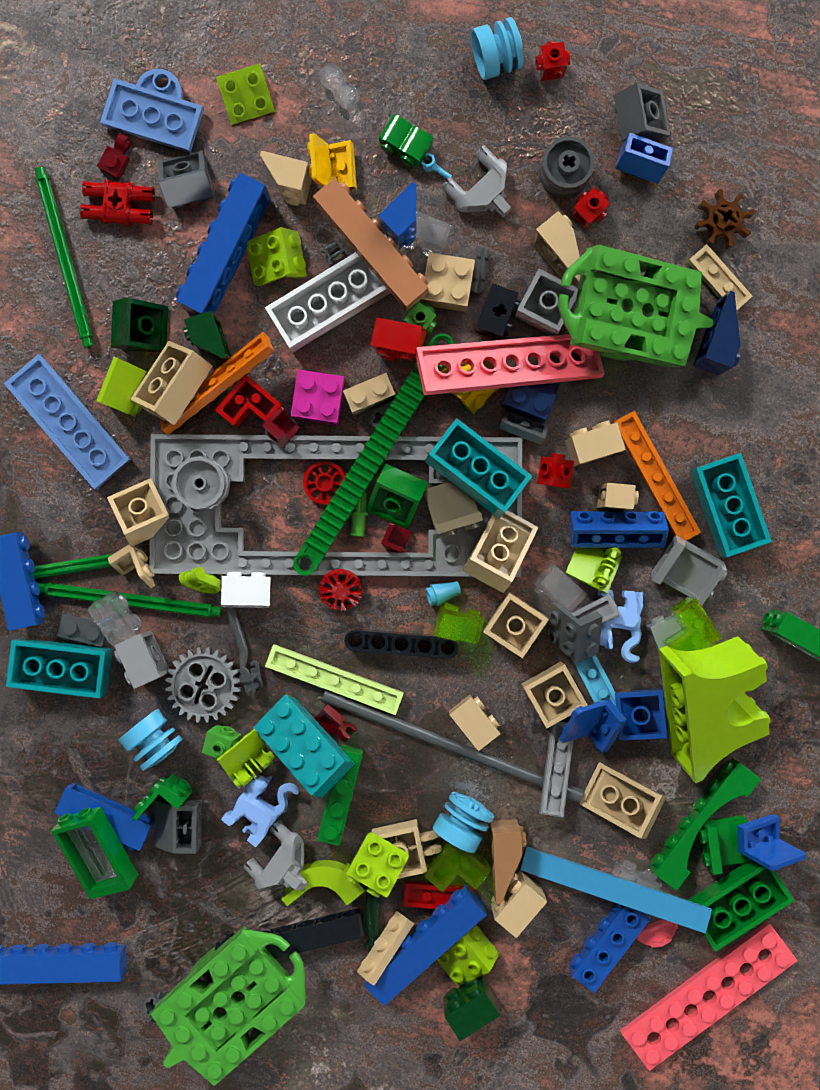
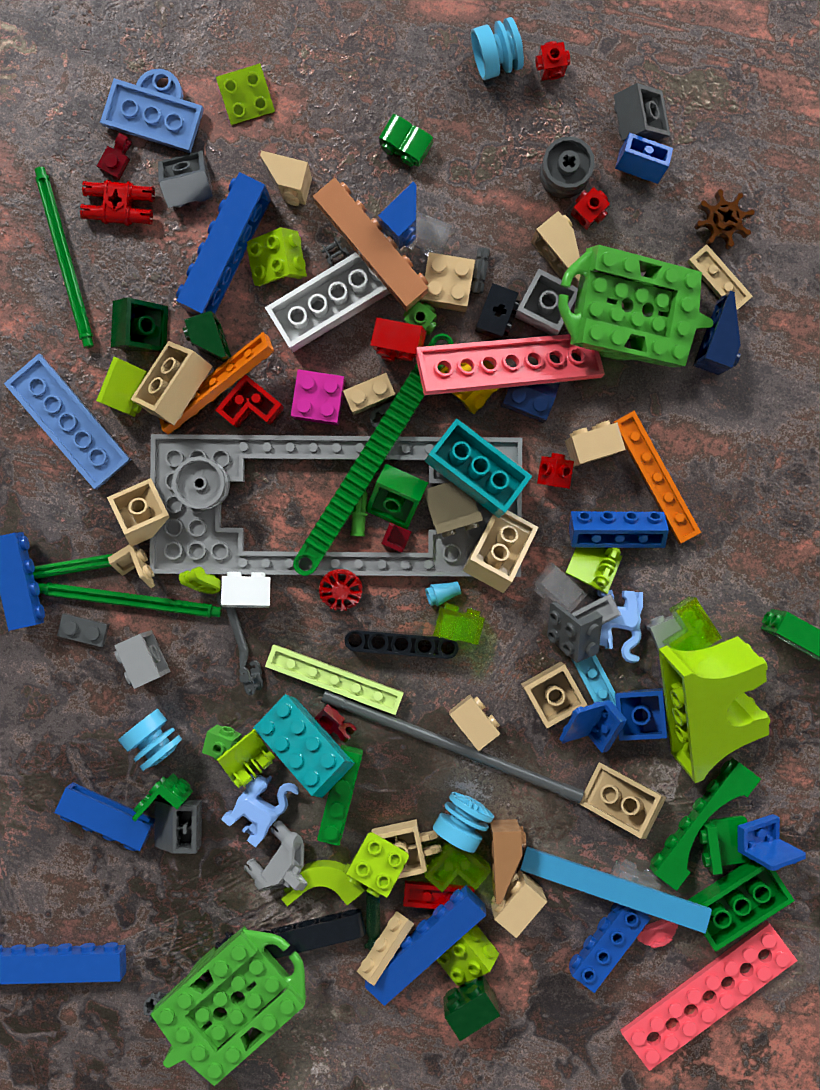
teal brick [6,638,113,699] -> none
green piece [51,806,139,899] -> none
clear brick [88,591,142,646] -> none
light grey gear [165,647,242,723] -> none
dark red panel [262,406,300,448] -> none
red wheel [303,461,345,504] -> none
yellow bracket [307,133,357,190] -> none
clear brick [318,63,361,120] -> none
medium azure hand [421,153,452,180] -> none
light grey connector [441,145,511,218] -> none
tan brick [483,592,549,658] -> none
dark grey plate [499,408,549,445] -> none
light grey tile [539,721,574,818] -> none
tan brick [597,483,639,511] -> none
light grey panel [651,535,727,607] -> none
teal brick [689,453,772,557] -> none

